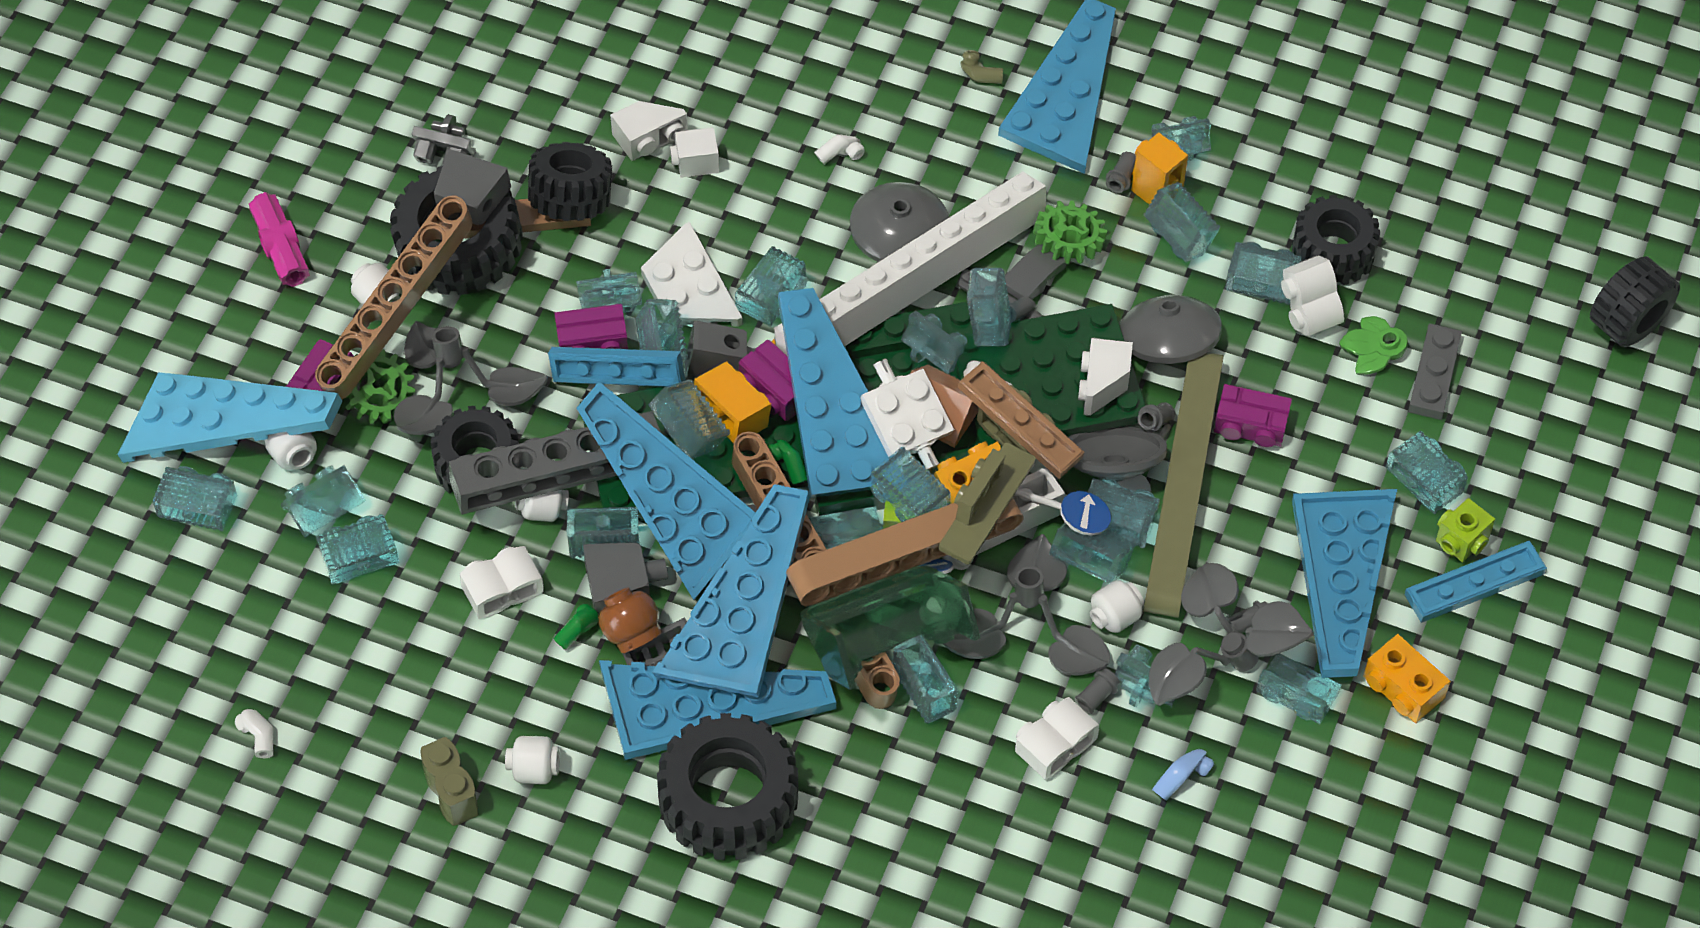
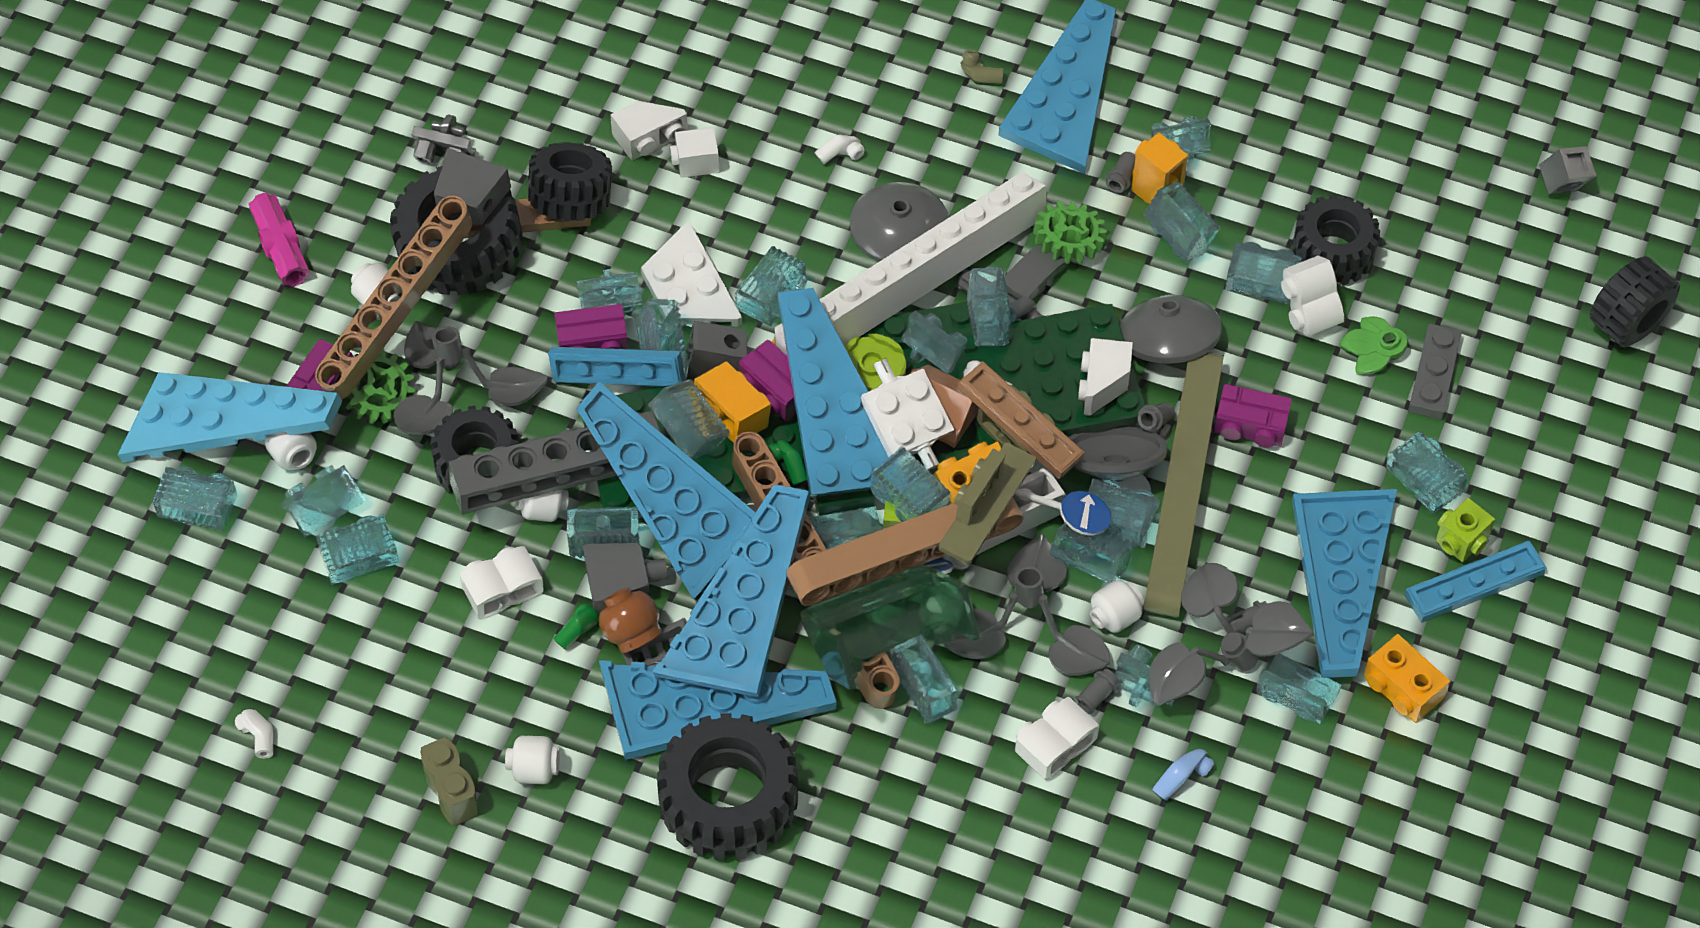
none -> lime tile [844,334,906,392]
none -> dark grey brick [1539,146,1596,195]

